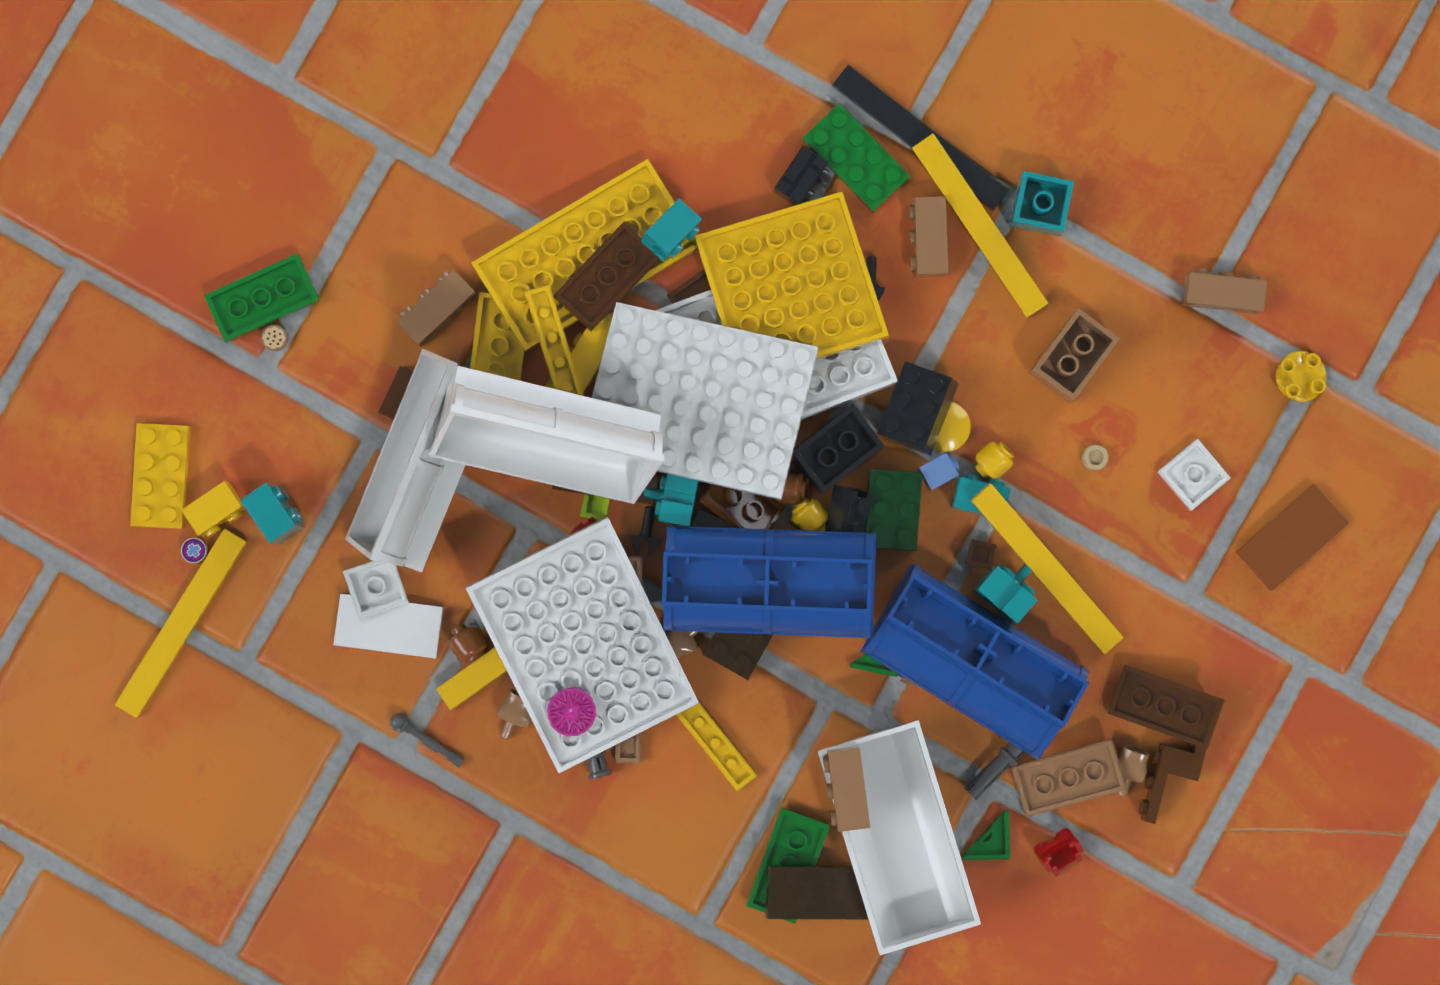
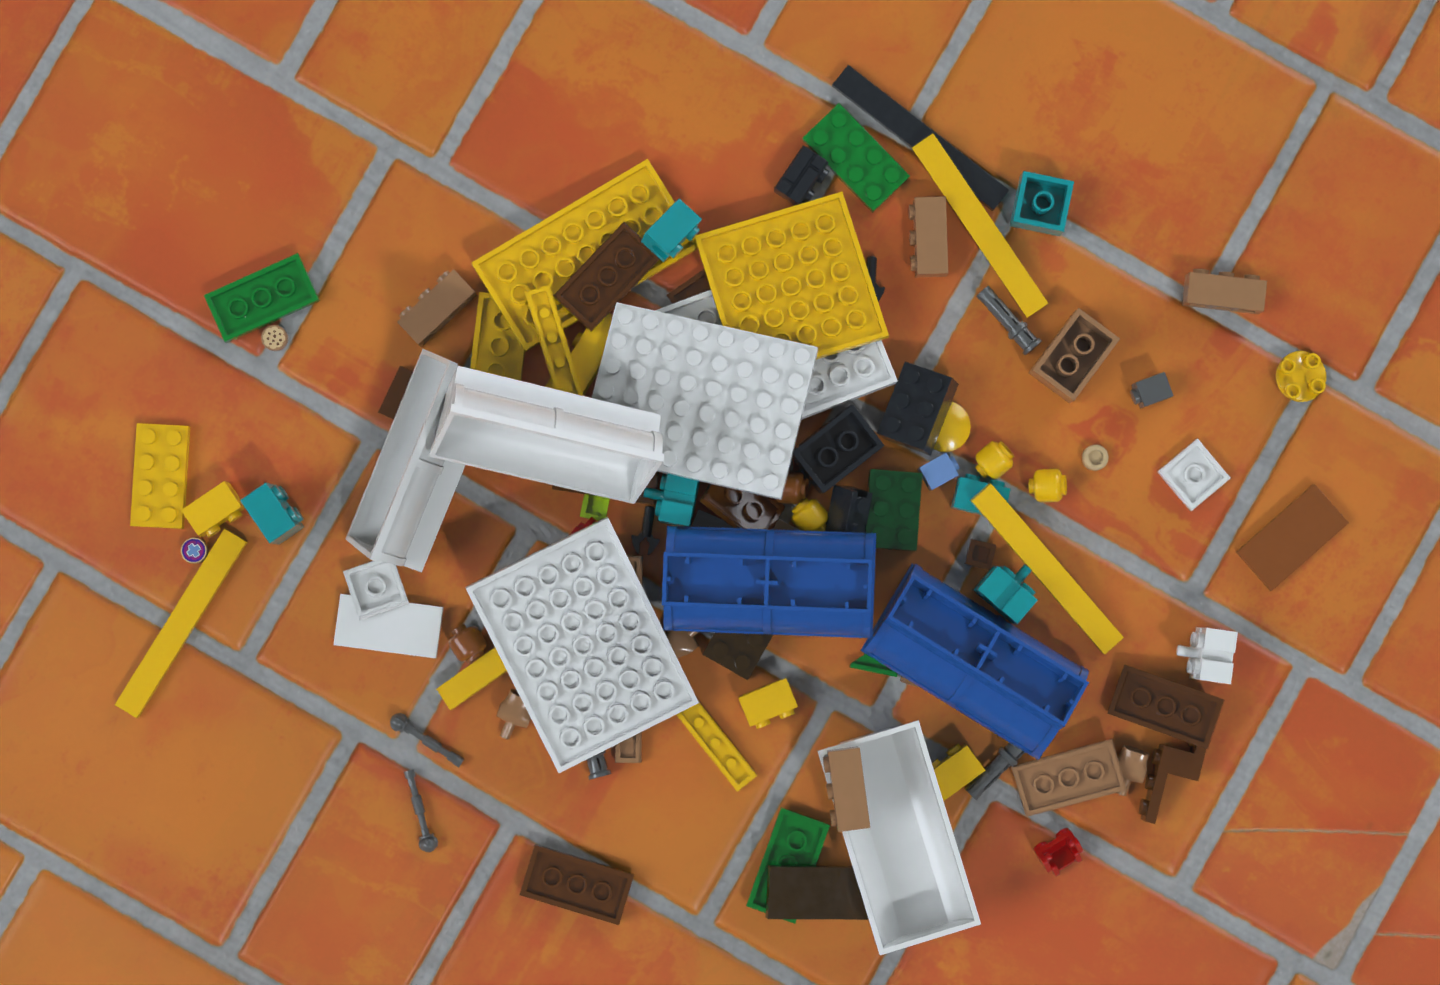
dark pink wheel [547,688,596,736] -> none
green tile [962,810,1011,860] -> none
none -> dark grey piece [404,769,438,852]
none -> reddish brown plate [520,844,634,925]
none -> yellow brick [738,677,798,729]
none -> yellow brick [932,743,986,801]
none -> dark grey pin [976,286,1042,356]
none -> yellow head [1029,469,1067,503]
none -> dark grey brick [1130,372,1174,409]
none -> white brick [1176,627,1238,684]

